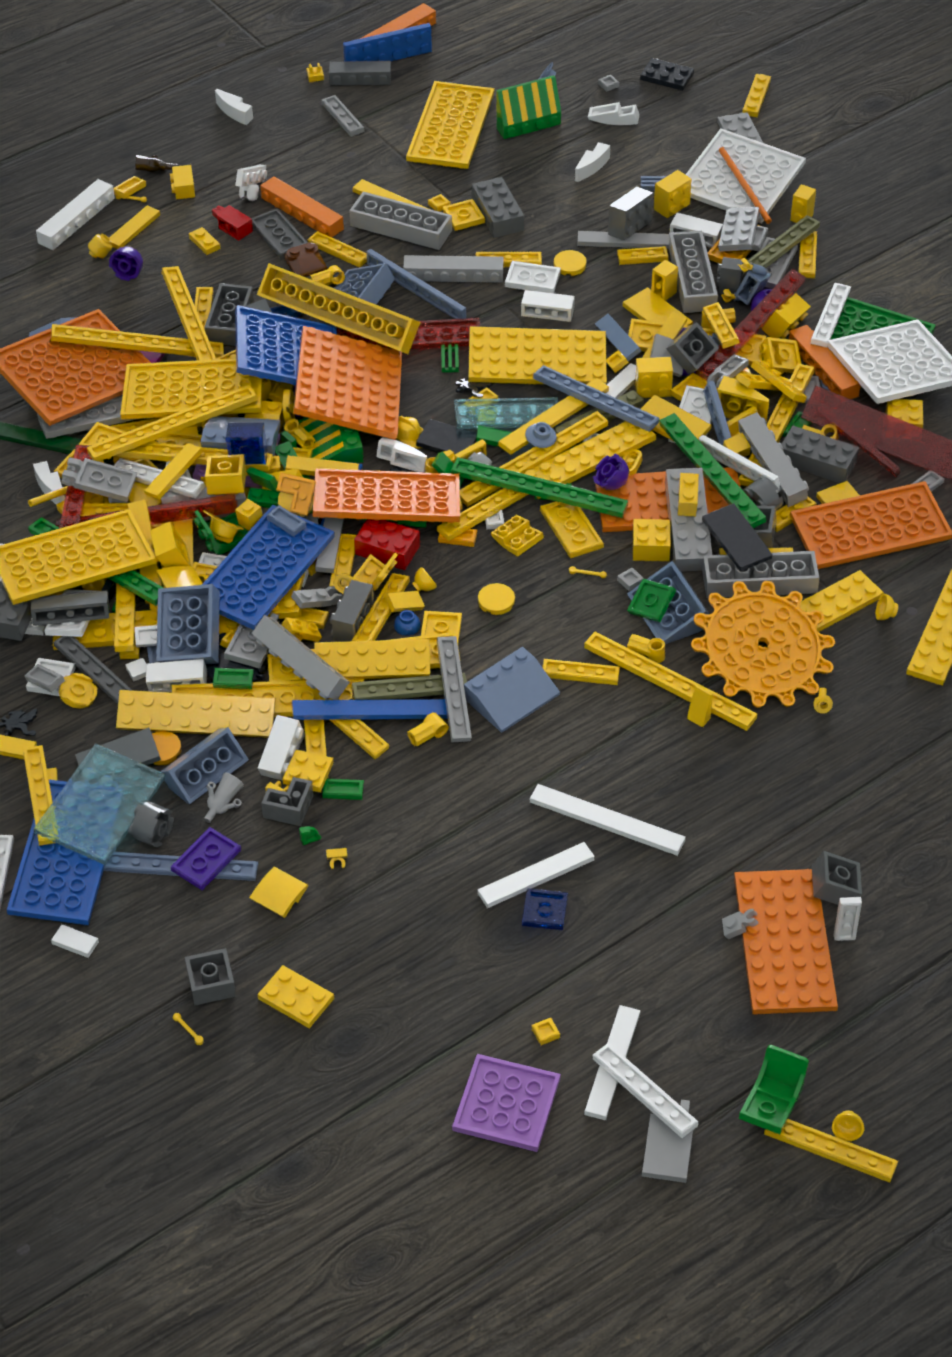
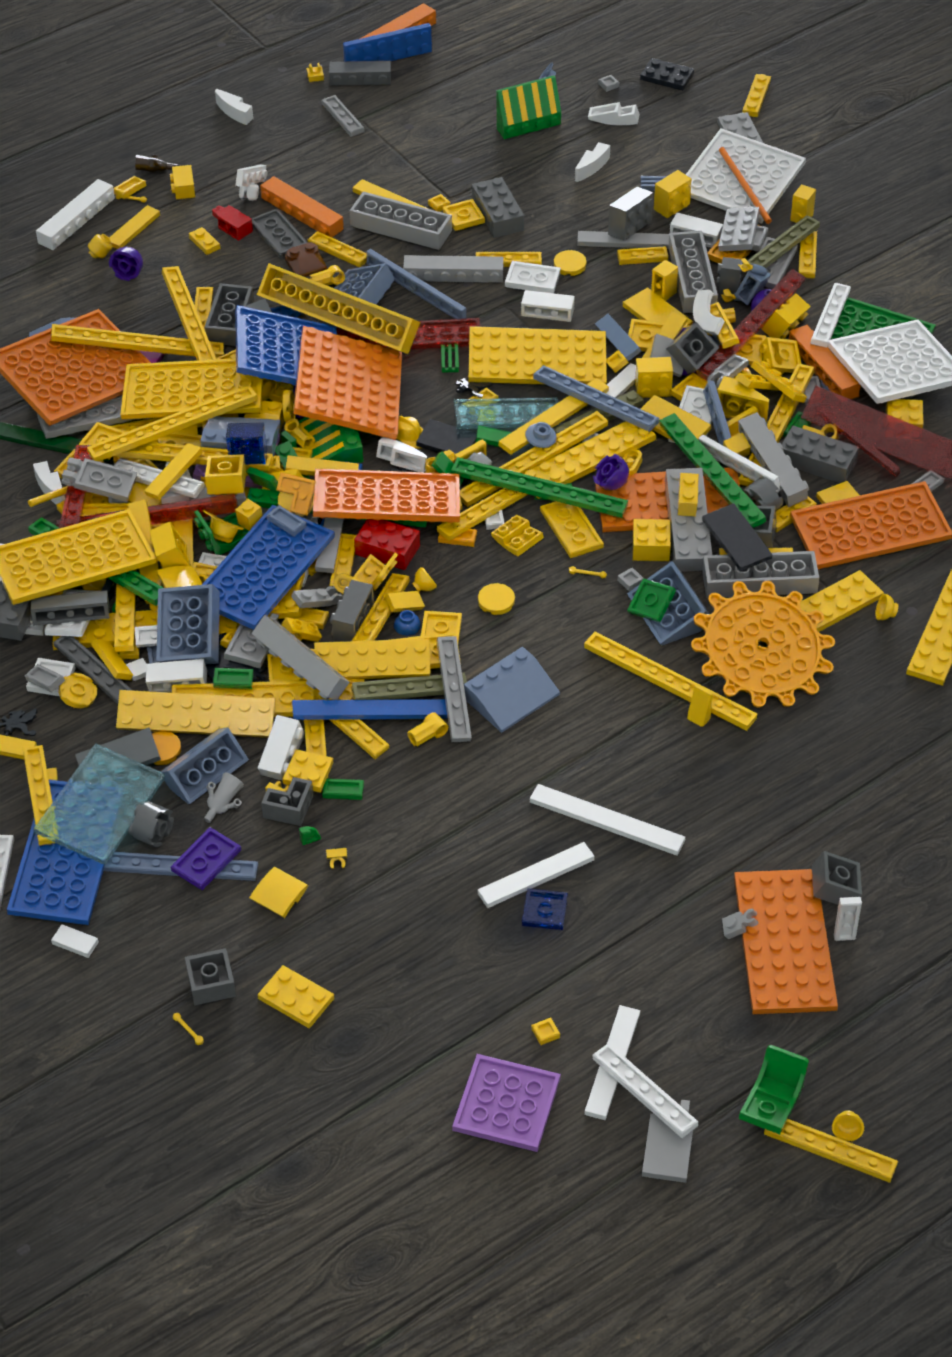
yellow plate [406,81,494,169] -> none
yellow tile [543,659,620,685] -> none
yellow piece [627,634,665,663] -> none
yellow plate [813,688,833,713] -> none
none -> yellow tile [91,639,133,680]
none -> white tile [693,290,725,335]

